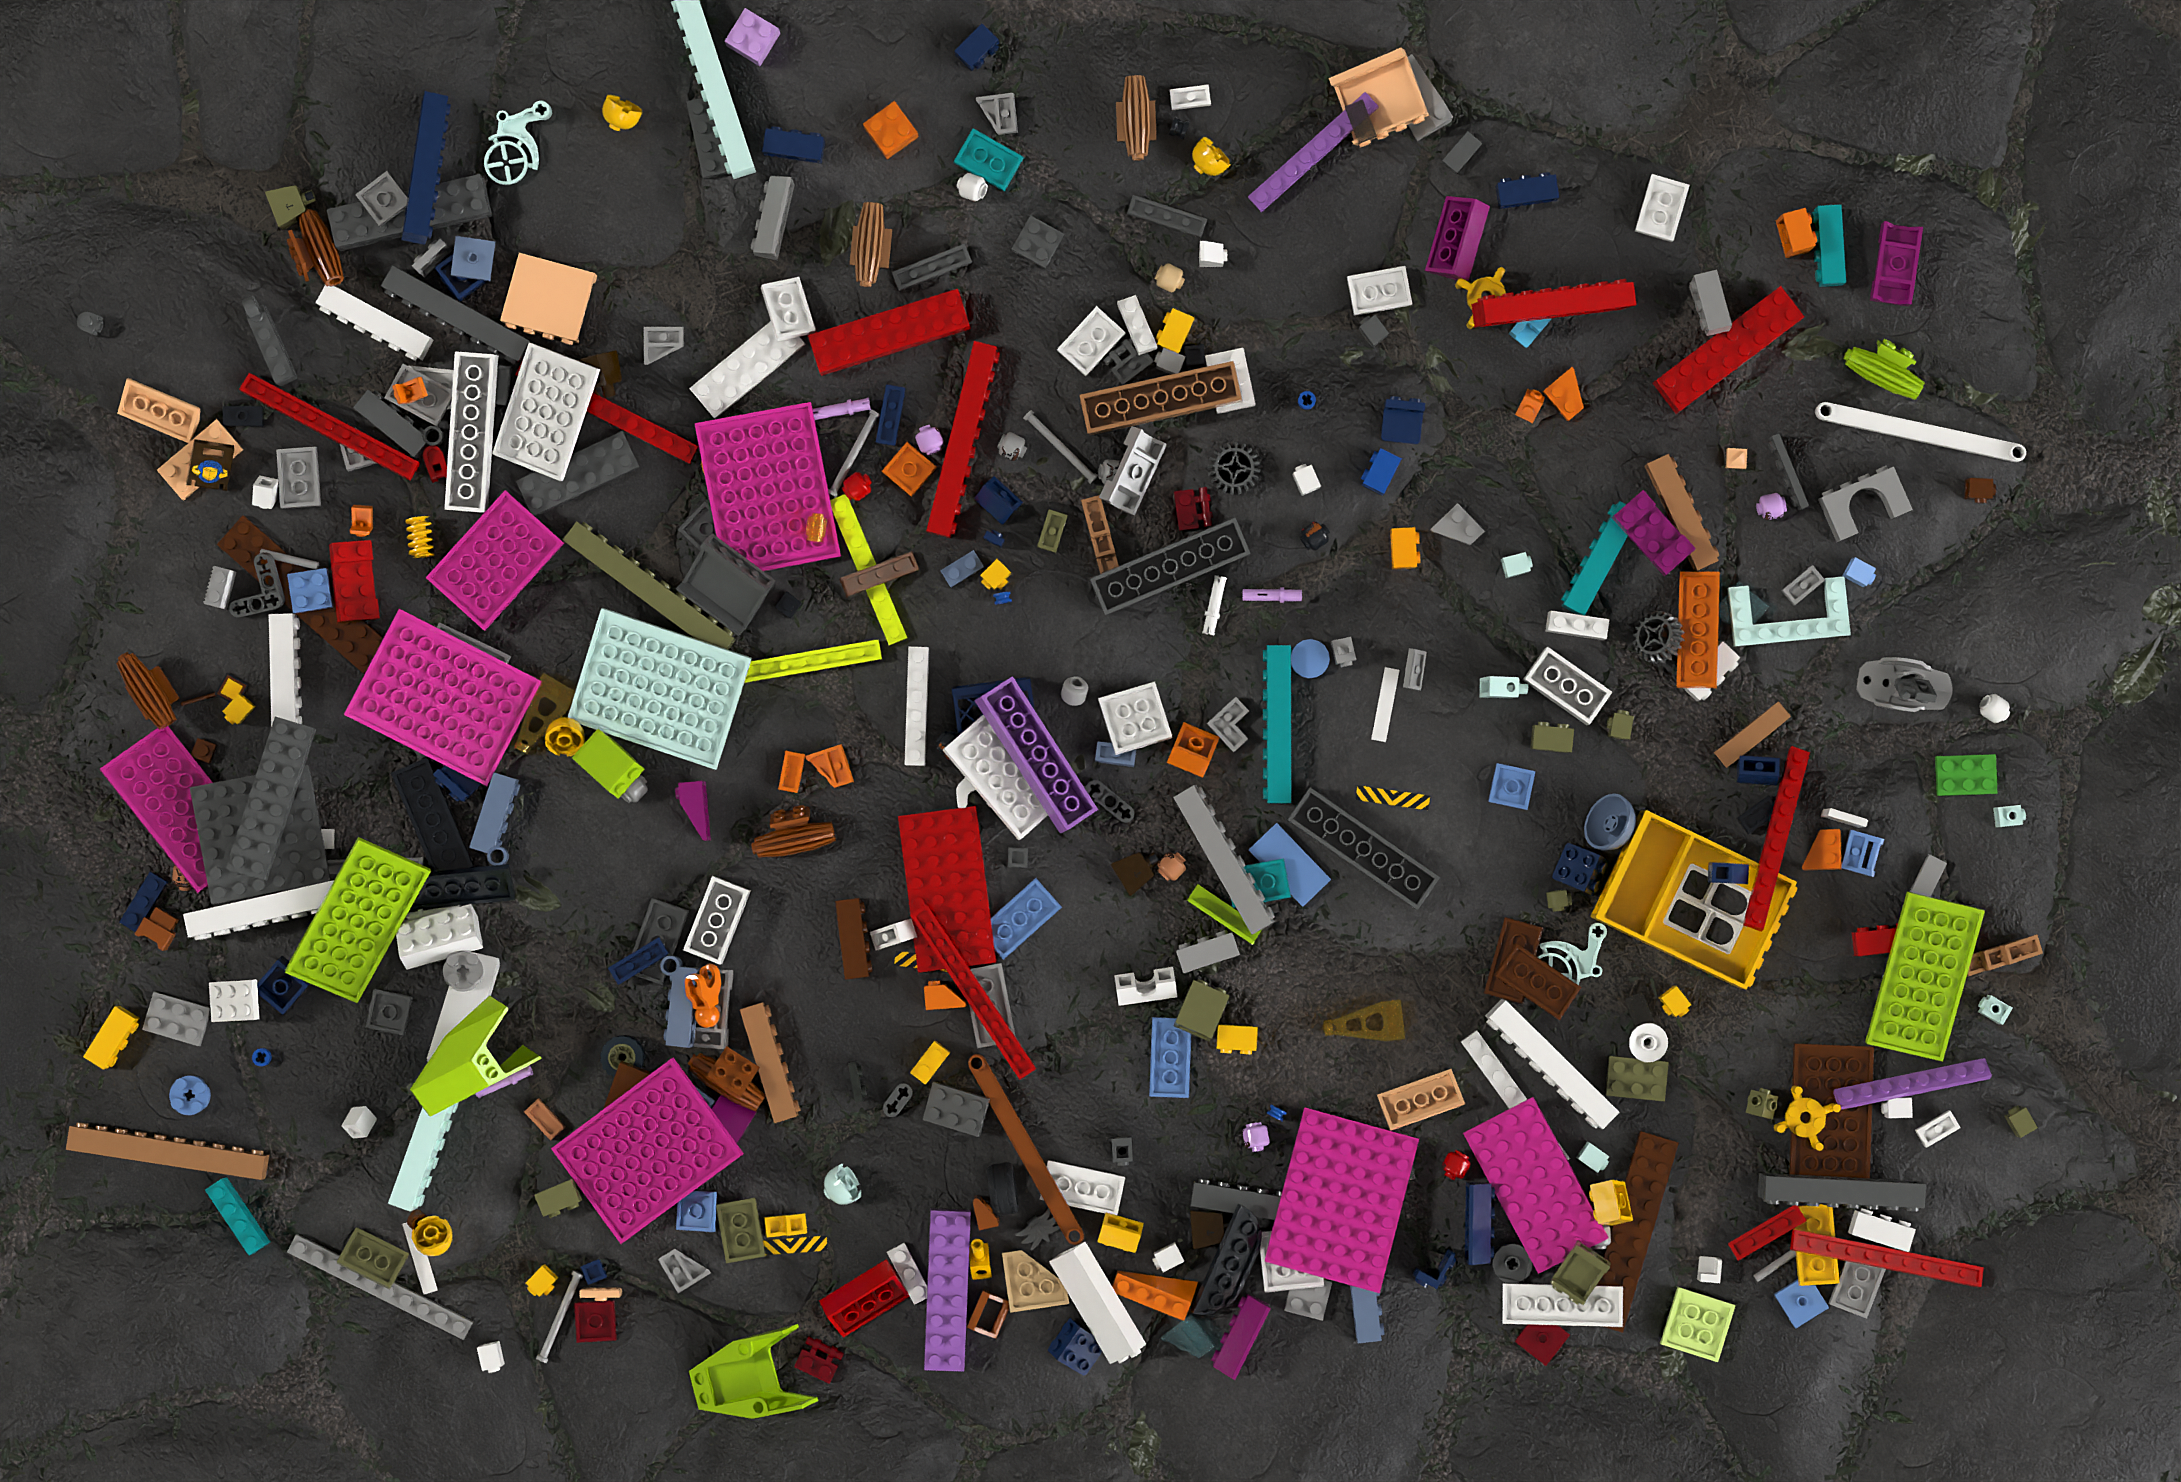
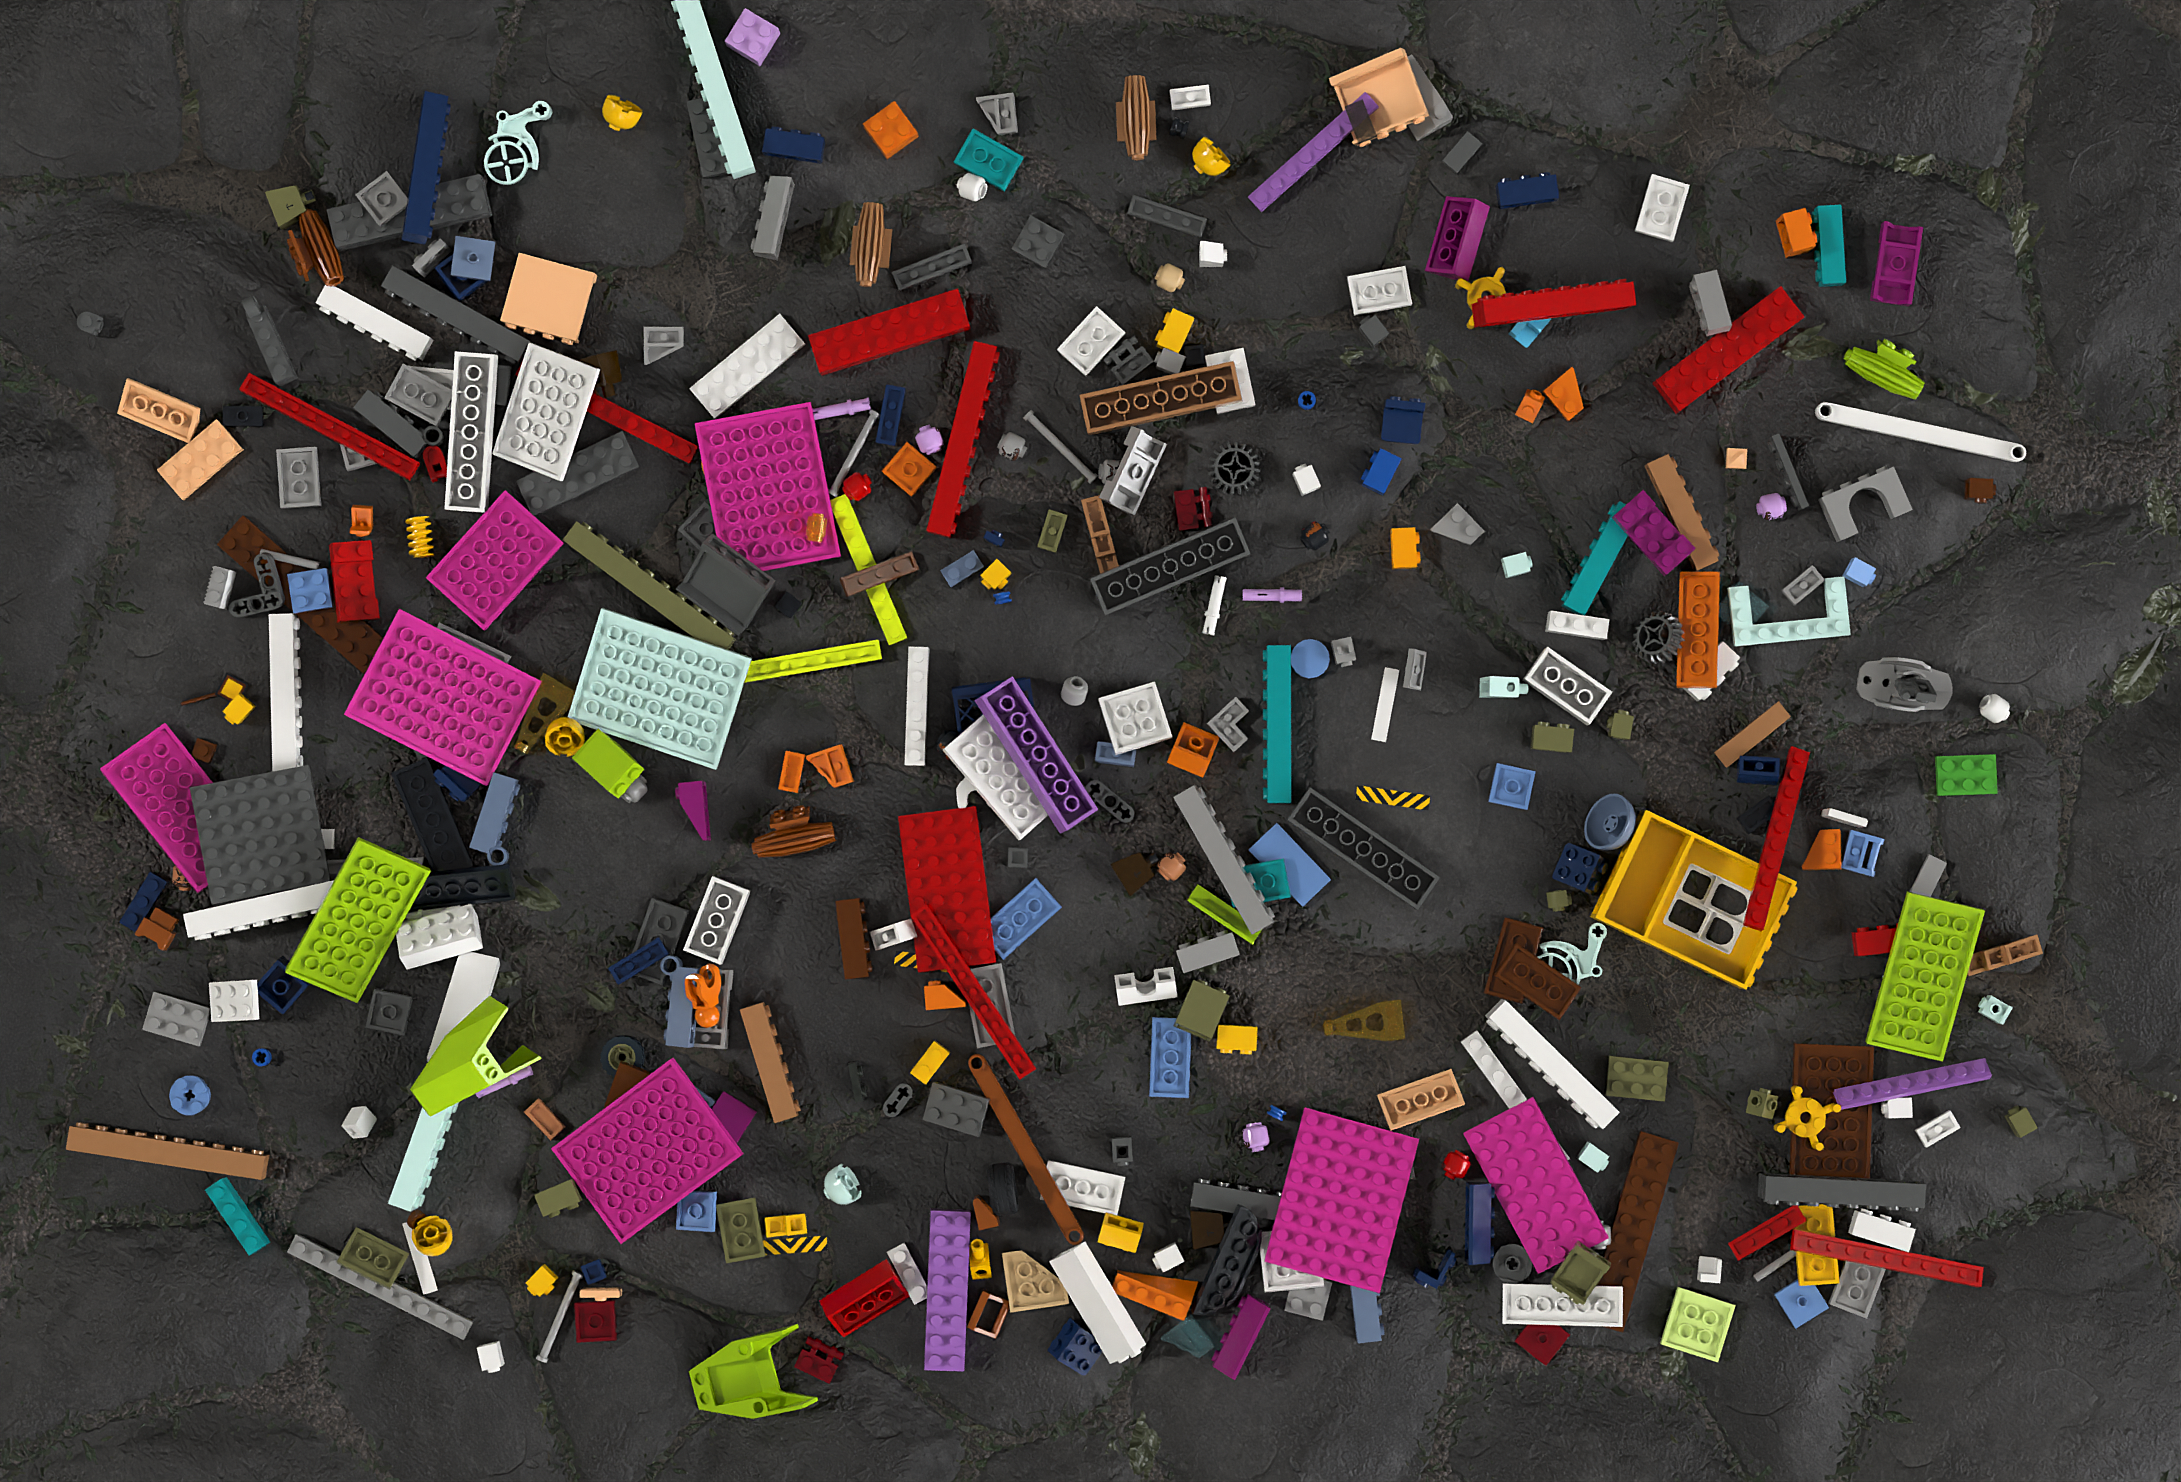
yellow brick [83,1006,140,1069] -> none
dark orange plate [116,652,180,730] -> none
dark brown container [186,439,234,491] -> none
dark grey brick [226,716,316,881] -> none
white brick [252,475,279,509] -> none
orange bracket [392,377,428,404] -> none
light grey plate [443,952,483,992] -> none
light grey wing [658,1249,711,1293] -> none
dark orange plate [688,1046,766,1112] -> none
white plate [761,277,816,341] -> none
dark blue brick [954,24,999,71] -> none
dark blue panel [974,476,1023,524] -> none
dark grey piece [1015,1208,1060,1250] -> none
white plate [1117,295,1157,355] -> none
yellow brick [1589,1180,1633,1226] -> none
white dish [1629,1023,1668,1062] -> none
yellow brick [1658,986,1691,1017] -> none
dark blue slope [1708,862,1749,884] -> none
light aqua brick [1993,805,2026,827] -> none

